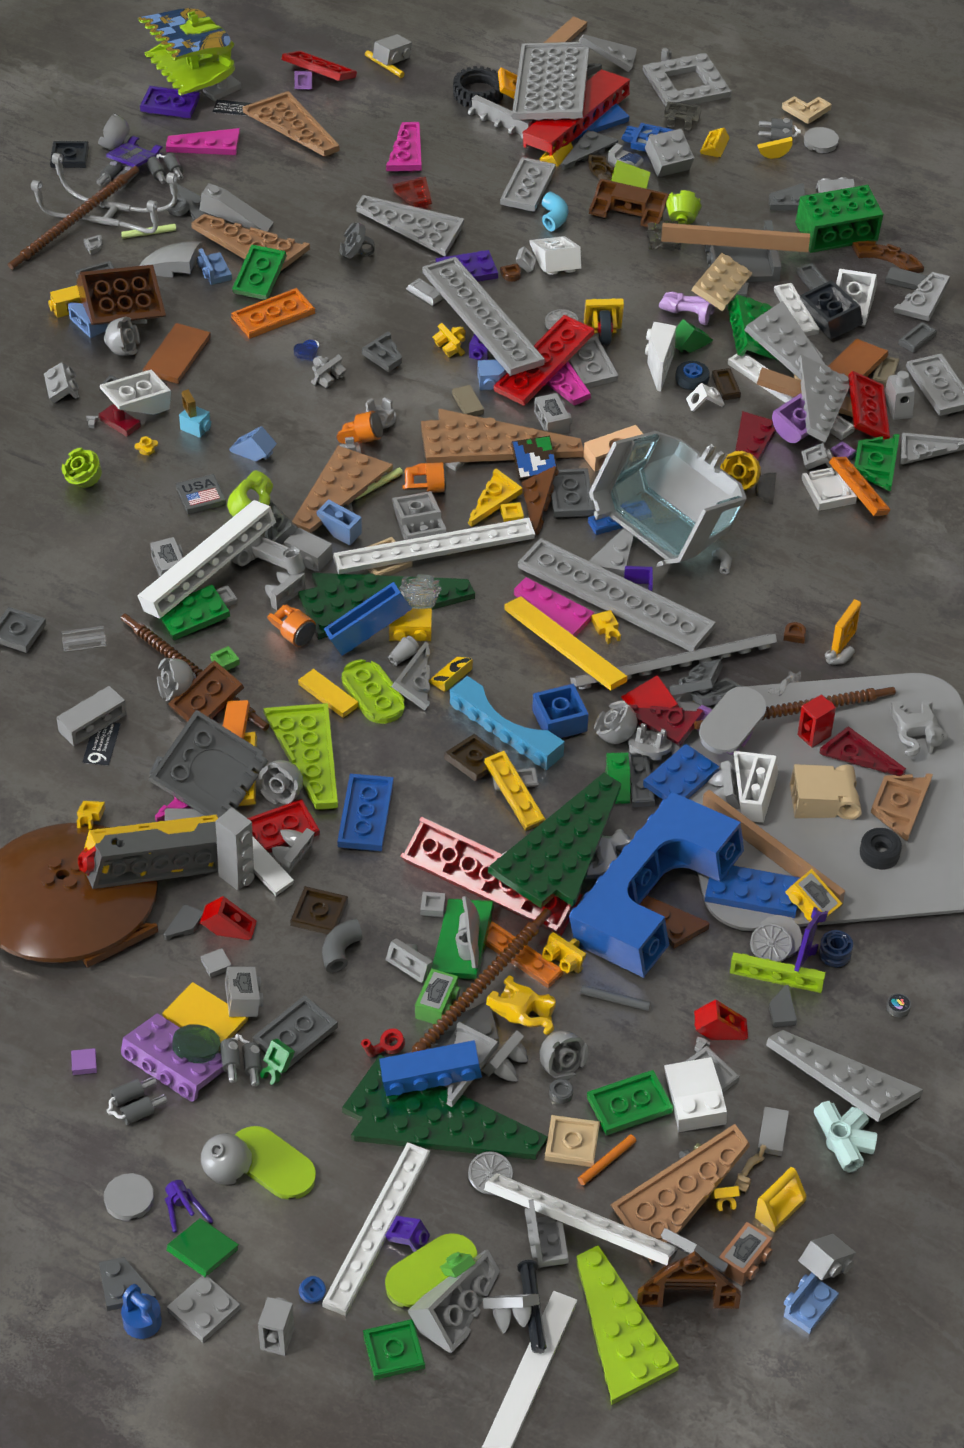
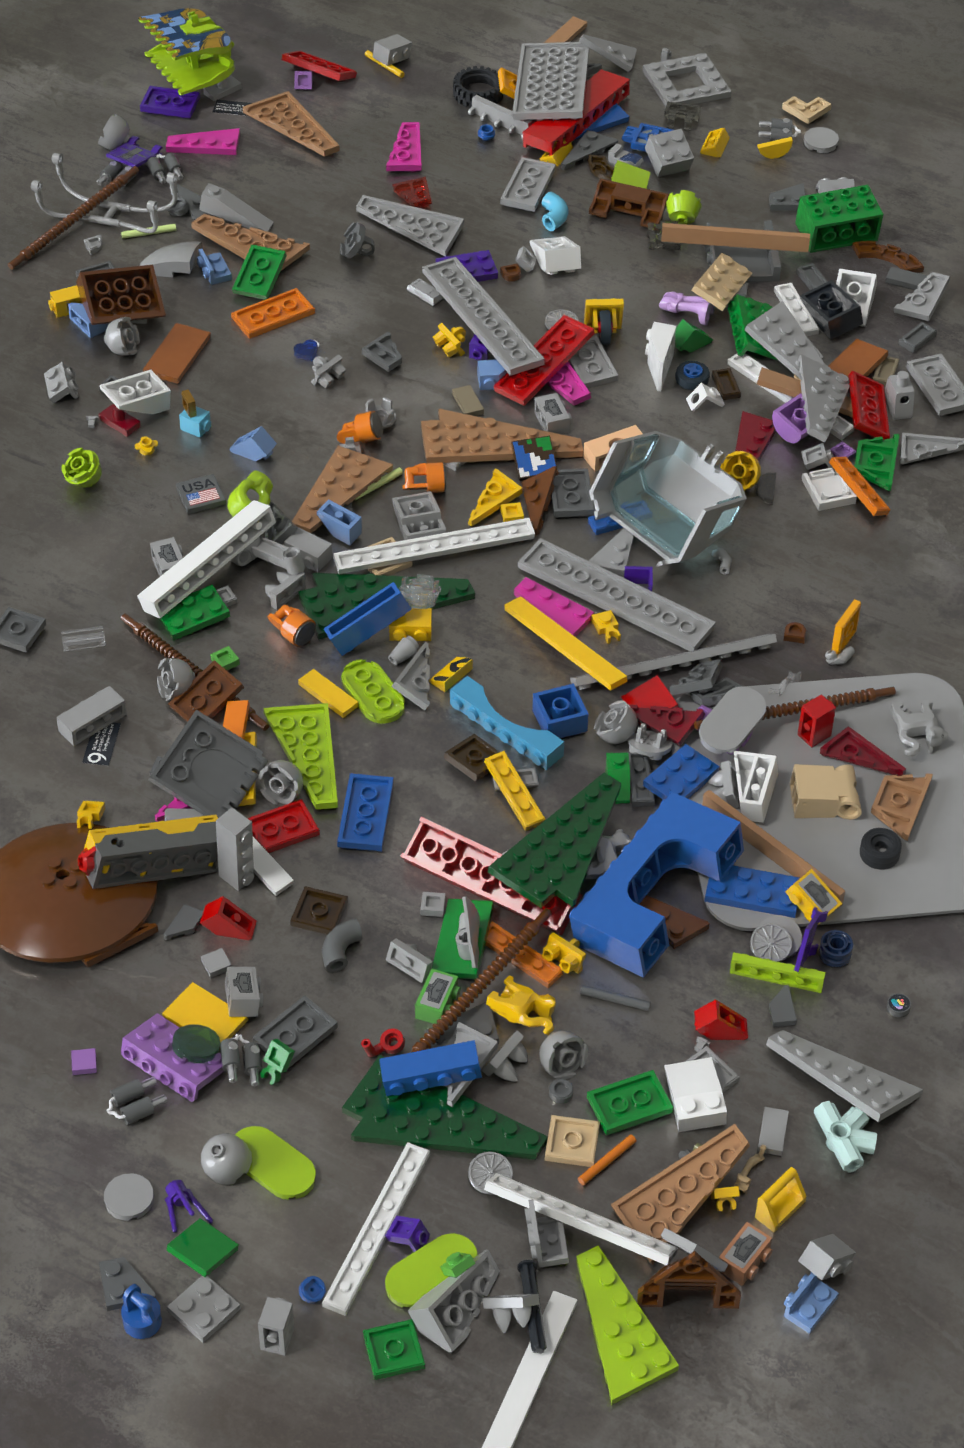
black tile [50,141,89,168] -> none
light grey tile [272,828,315,874] -> none
none -> blue plate [478,124,495,140]

